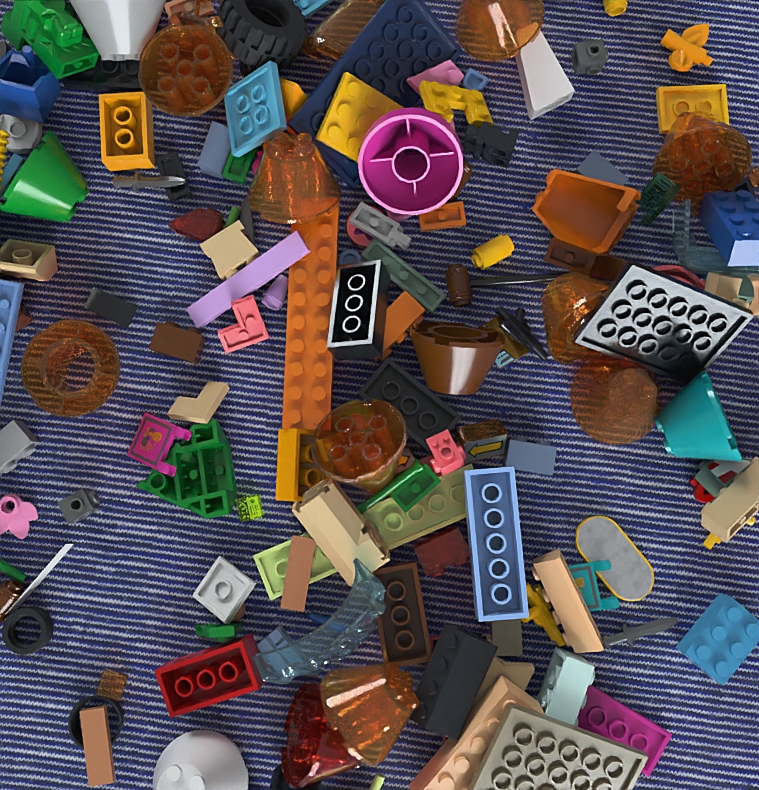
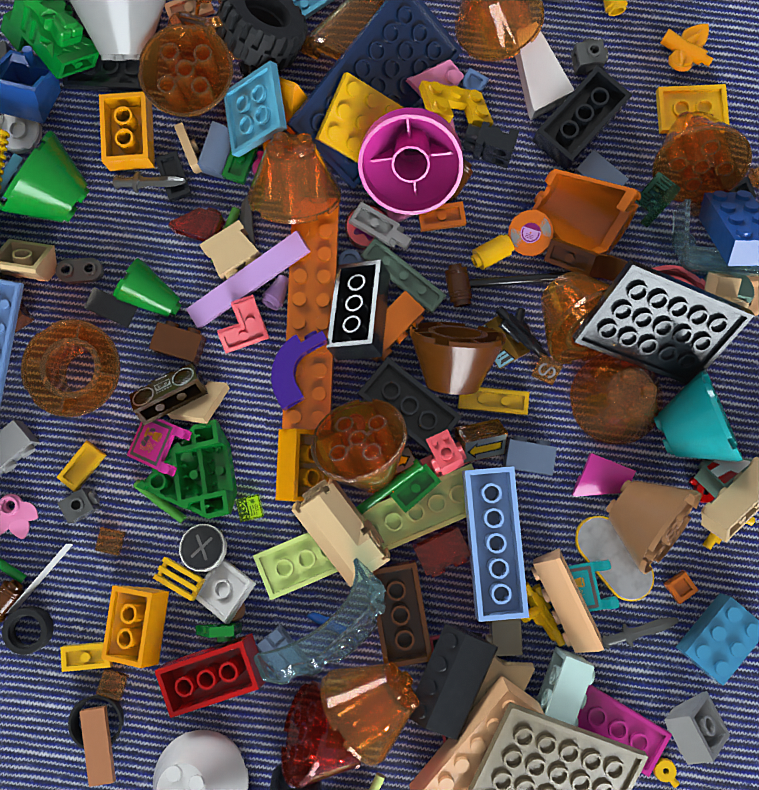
nougat tile [280,535,316,612] -> none
none -> dark grey plate [56,258,104,284]
none -> yellow tile [56,440,106,492]
none -> yellow plate [60,642,113,672]
none -> clear orange tile [95,527,126,556]
none -> light orange slope [101,585,169,668]
none -> green cone [113,258,182,318]
none -> dark brown piece [129,362,208,426]
none -> bright green piece [133,479,187,524]
none -> yellow tile [153,557,205,601]
none -> tan plate [174,122,202,174]
none -> black tile [179,524,227,572]
none -> dark purple arch [271,331,327,411]
none -> yellow tile [457,387,530,415]
none -> orange tile [508,210,555,257]
none -> clear orange tile [531,354,563,385]
none -> black brick [532,65,632,170]
none -> dark pink slope [572,453,636,497]
none -> medium nougat cone [606,480,702,574]
none -> yellow piece [653,758,680,788]
none -> orange tile [663,570,699,604]
none -> light grey slope [664,691,730,765]

